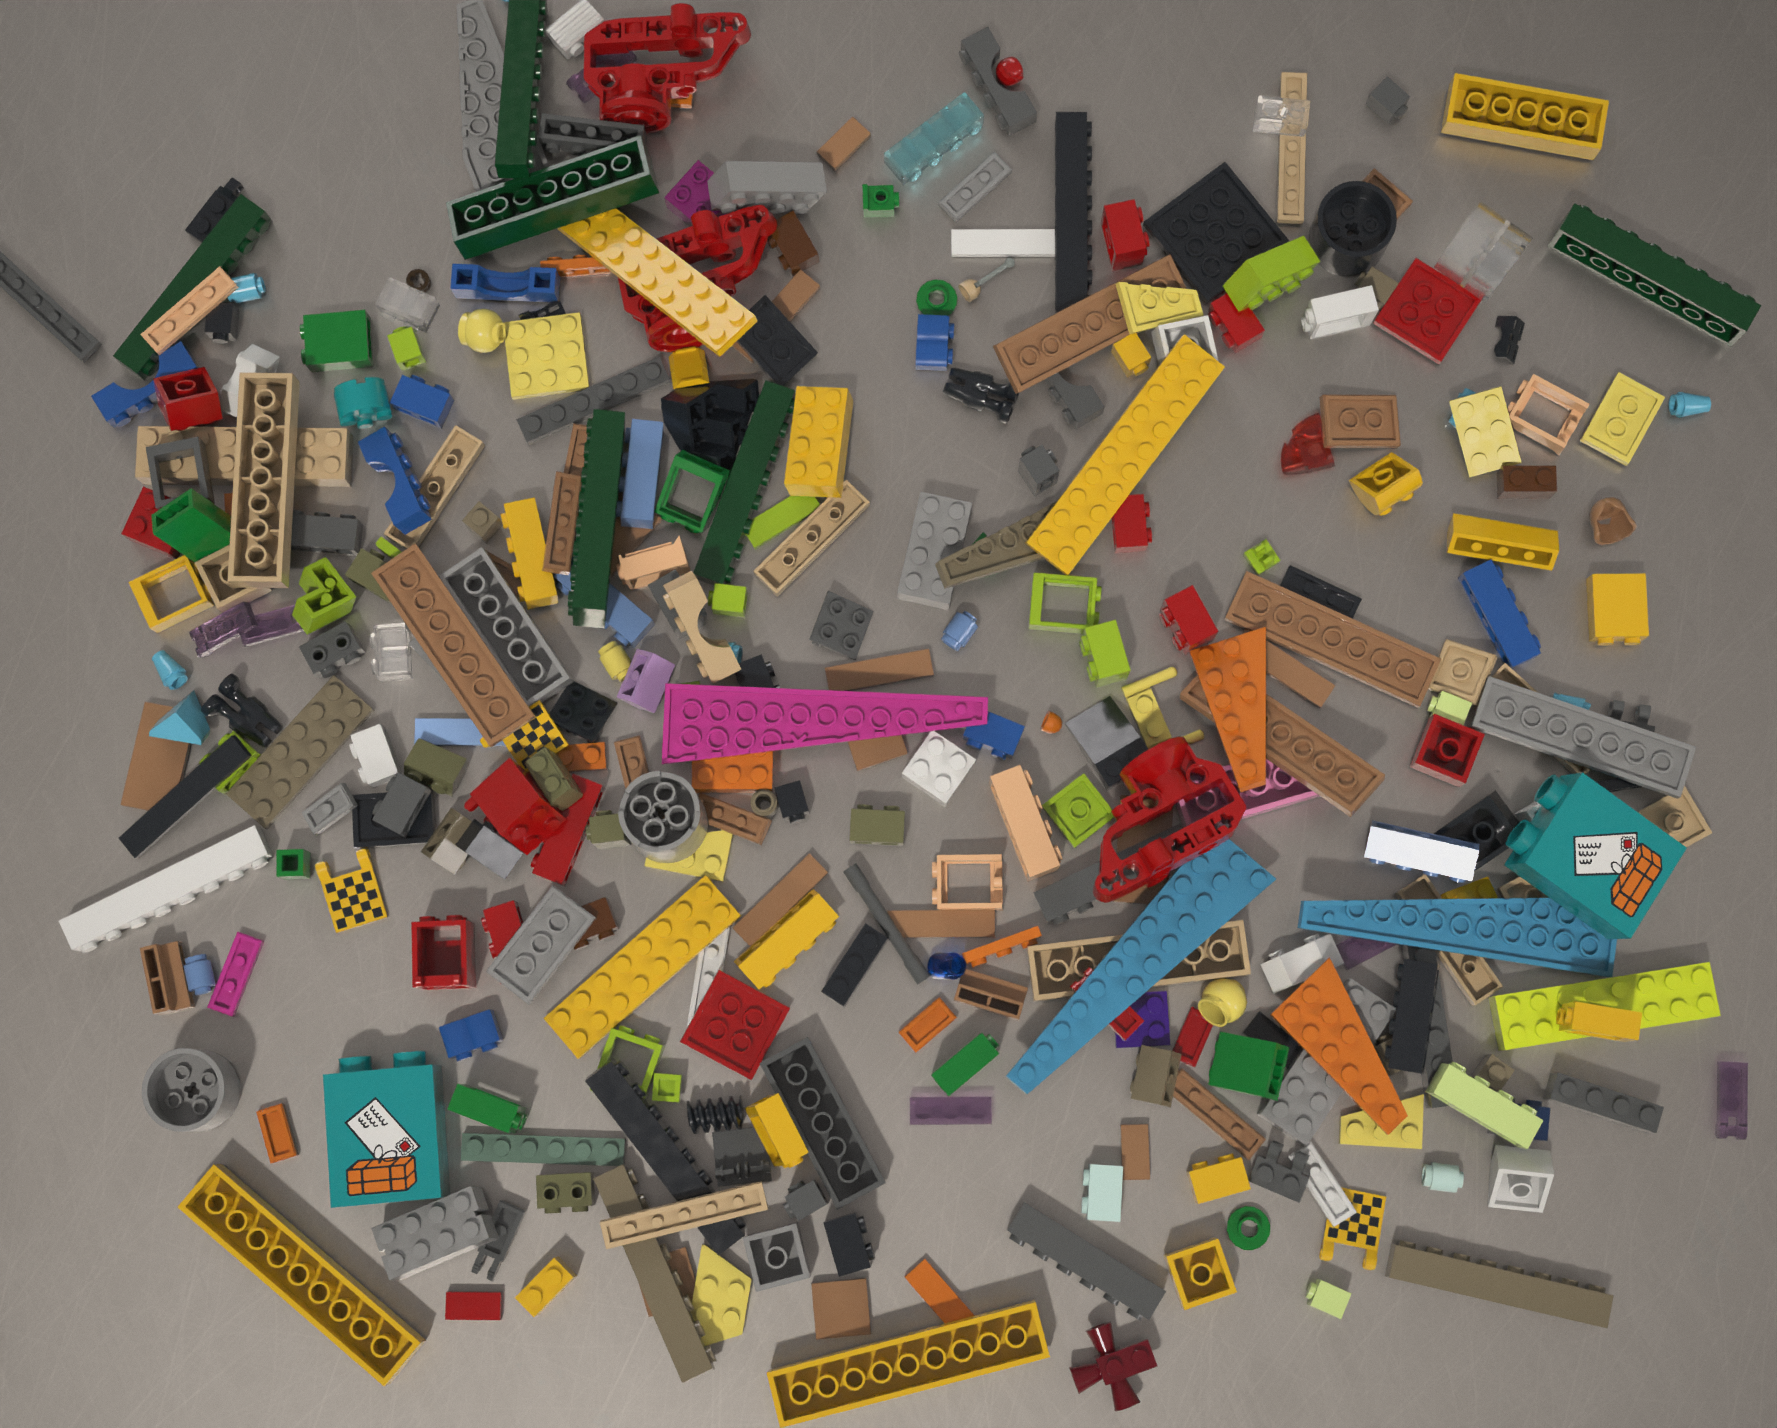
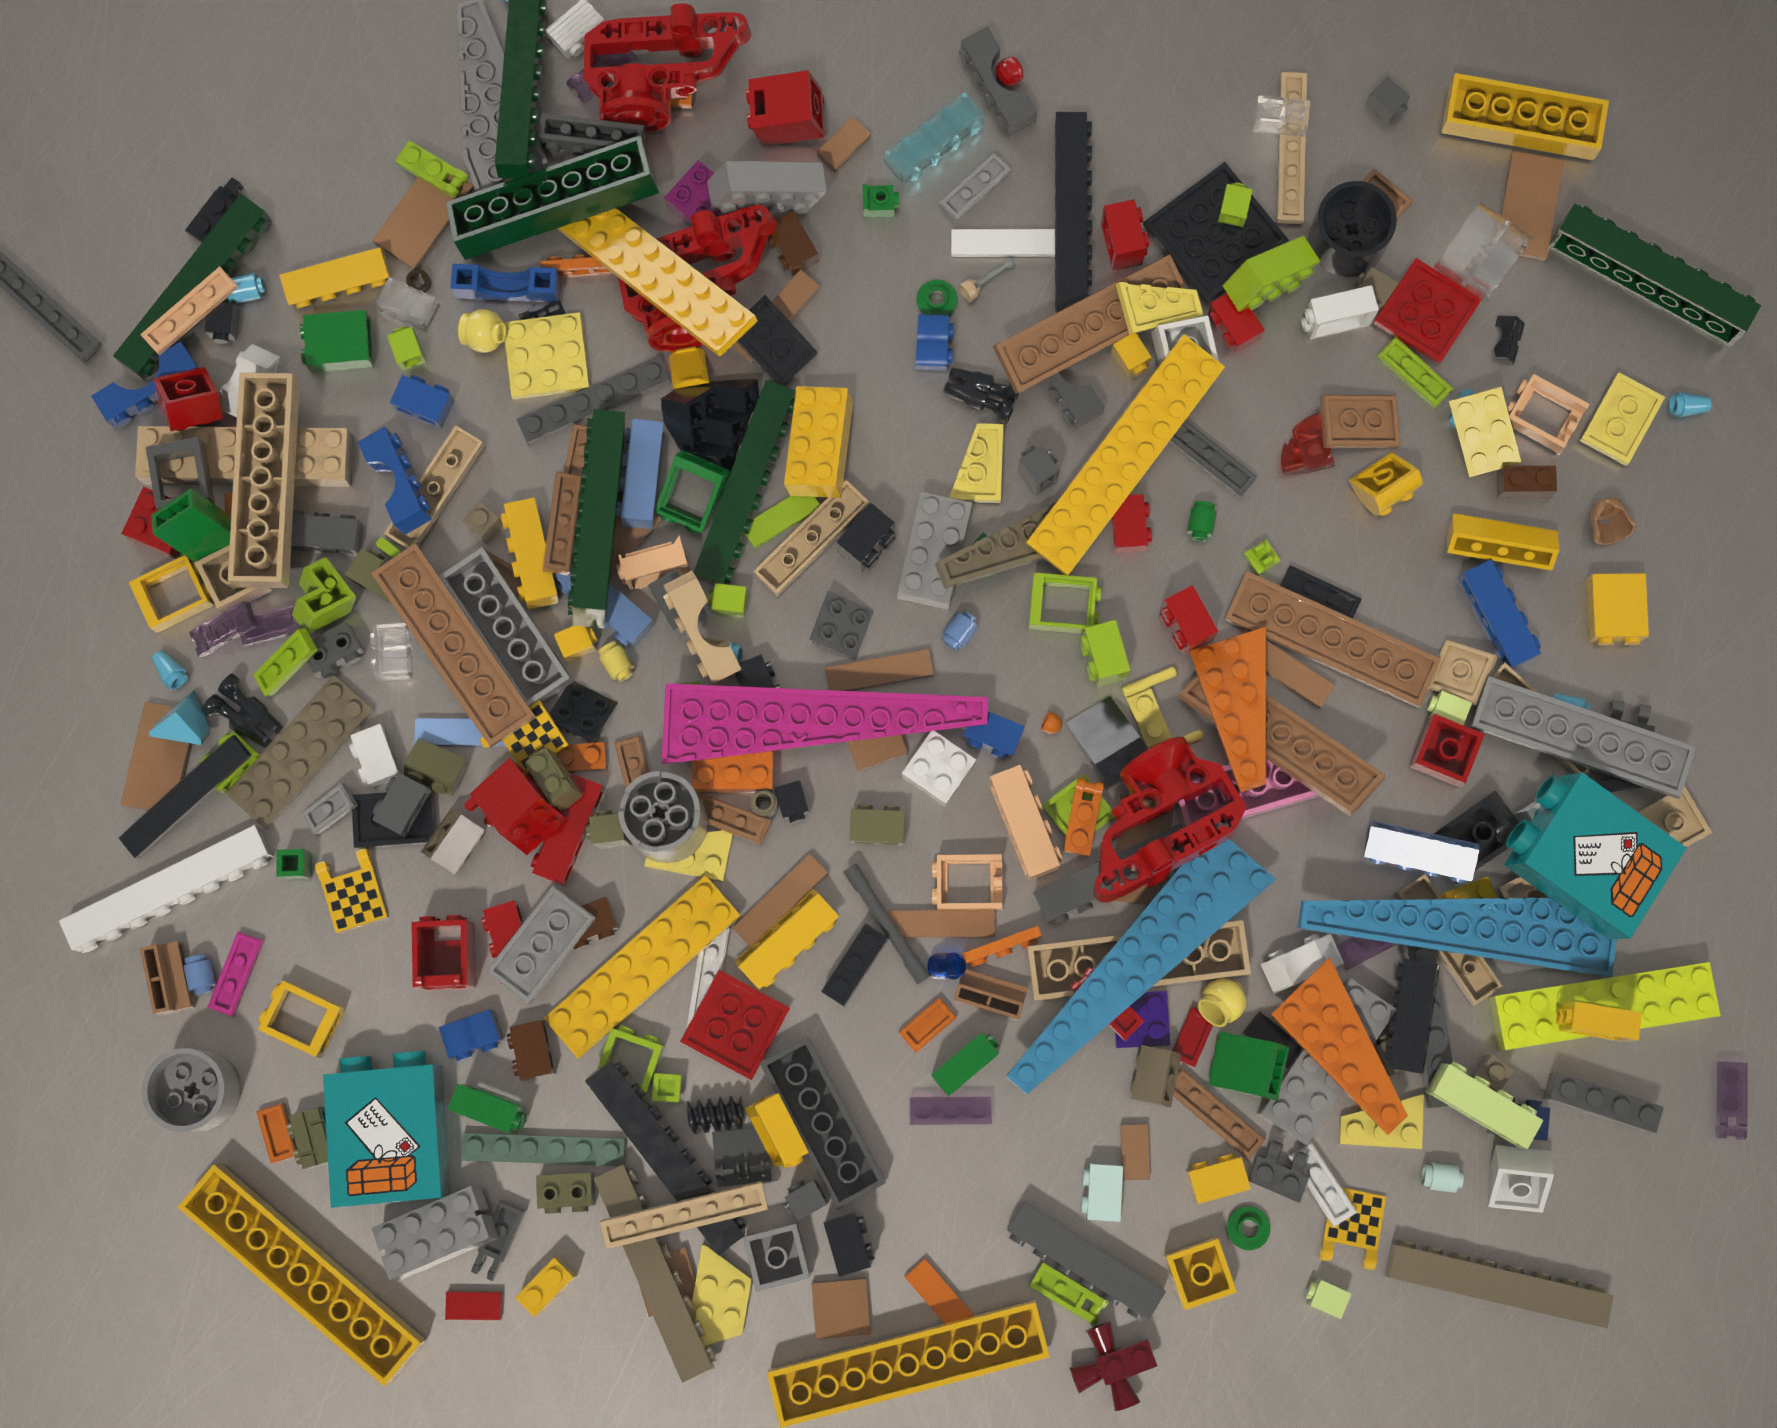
teal brick [334,377,392,429] -> none
brick [455,819,523,880] -> none
lavender brick [617,649,675,713] -> none
none -> lime plate [253,628,318,696]
none -> yellow window [258,980,346,1058]
none -> yellow brick [279,247,392,309]
none -> olive brick [287,1107,328,1169]
none -> medium nougat tile [372,176,475,269]
none -> lime plate [395,140,469,199]
none -> reddish brown brick [507,1020,555,1081]
none -> yellow brick [554,626,598,662]
none -> red container [745,70,826,146]
none -> black brick [836,502,896,573]
none -> light yellow wing [949,423,1003,503]
none -> lime plate [1029,1262,1109,1326]
none -> orange plate [1063,778,1104,857]
none -> dark grey tile [1169,420,1257,498]
none -> green brick [1187,501,1217,541]
none -> lime brick [1218,183,1253,227]
none -> lime tile [1377,336,1454,409]
none -> medium nougat tile [1494,151,1564,261]

